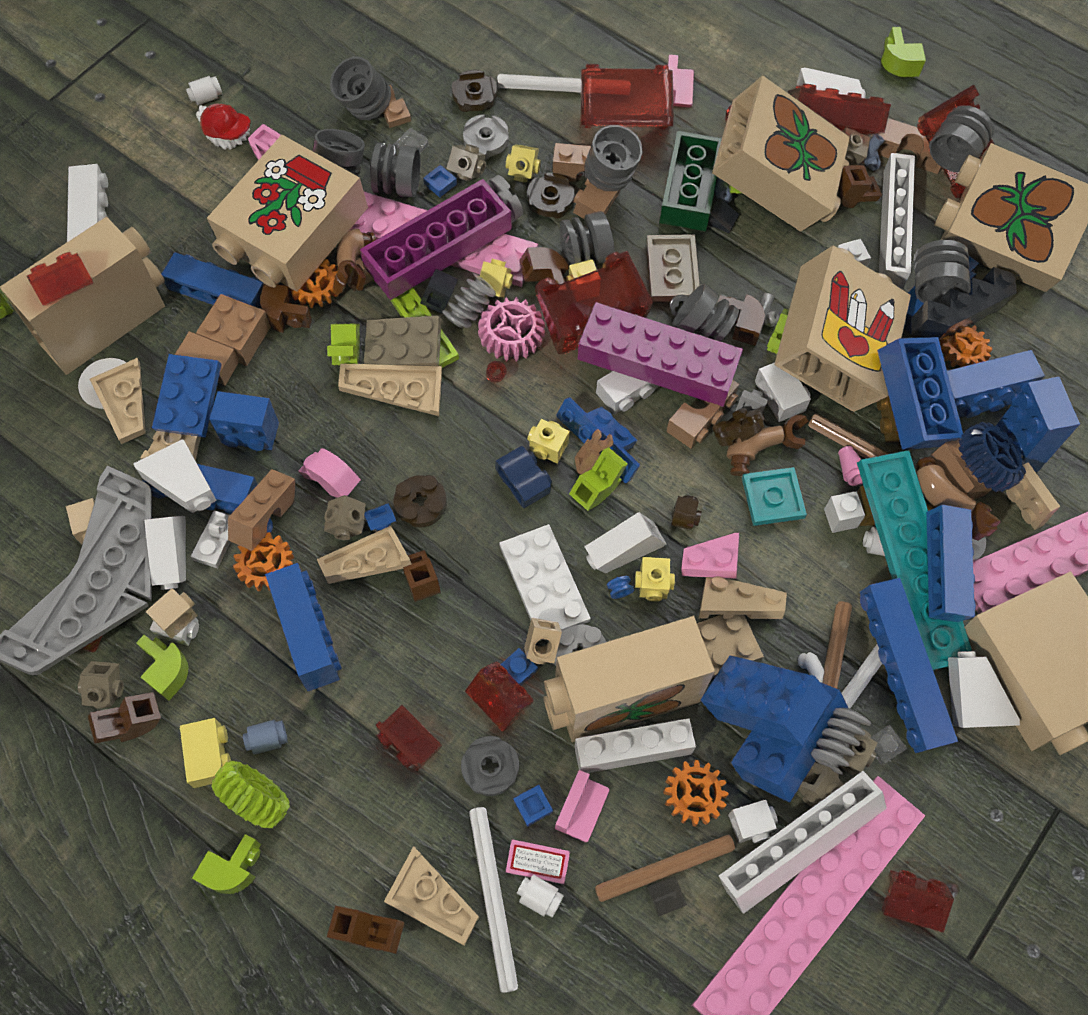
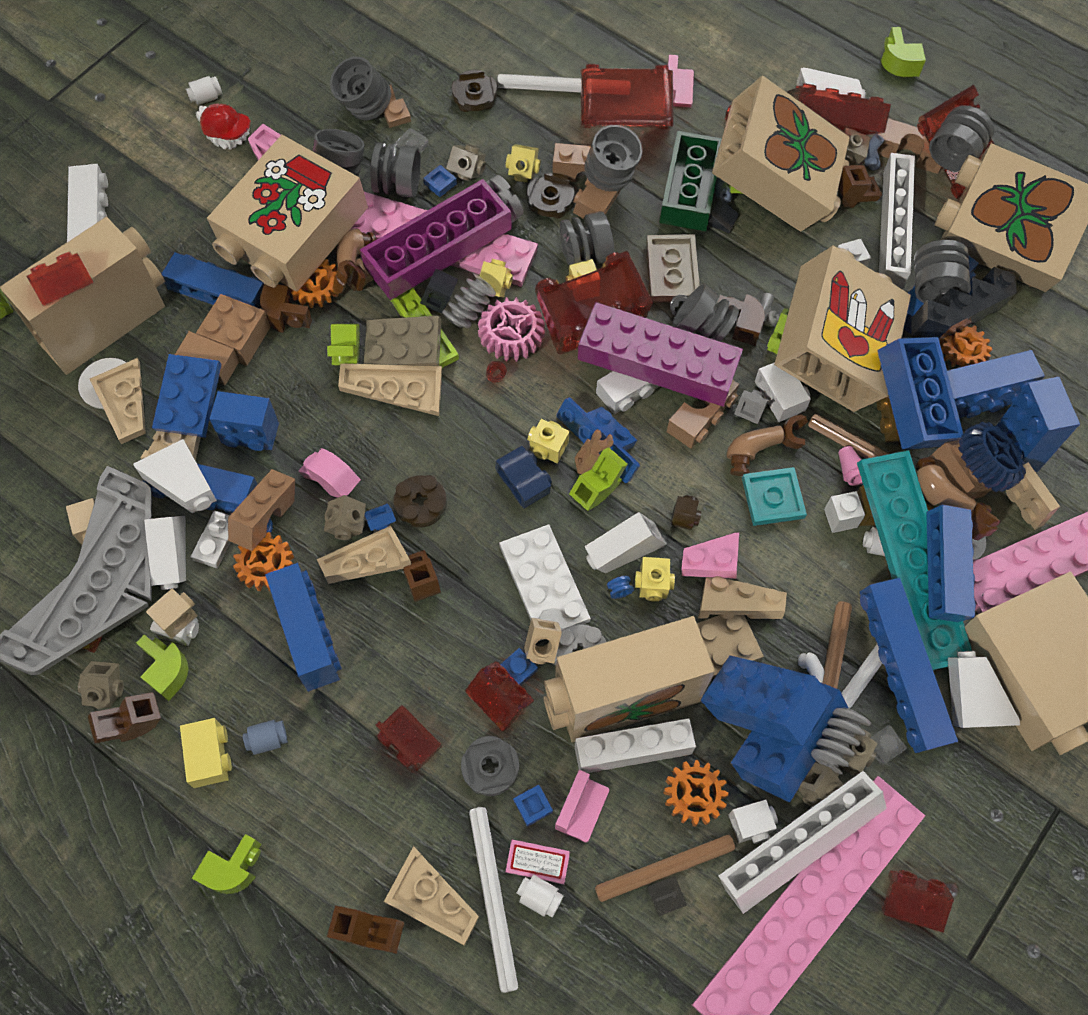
lime gear [211,761,290,828] -> none
light grey plate [463,115,509,160] -> none
reddish brown brick [519,247,569,302] -> none
dark brown plate [713,408,766,446] -> none

